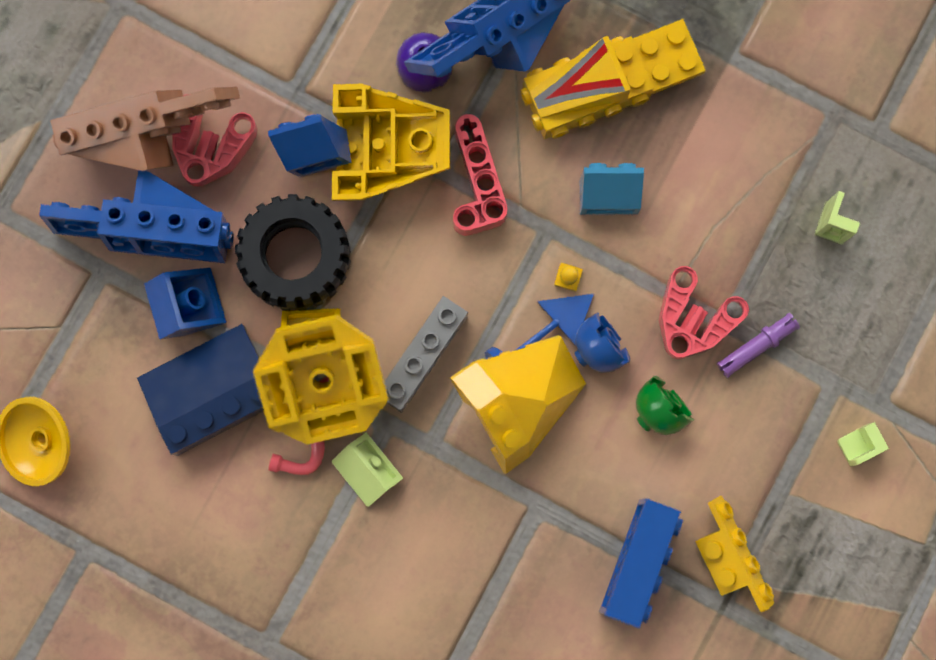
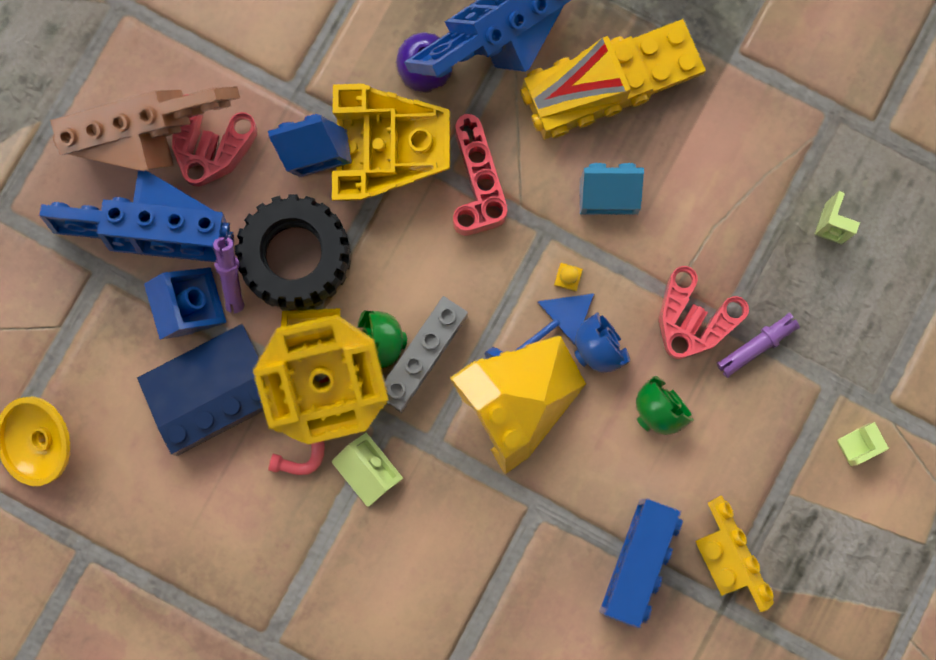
none -> medium lavender pin [213,237,245,313]
none -> green cylinder [357,310,407,369]

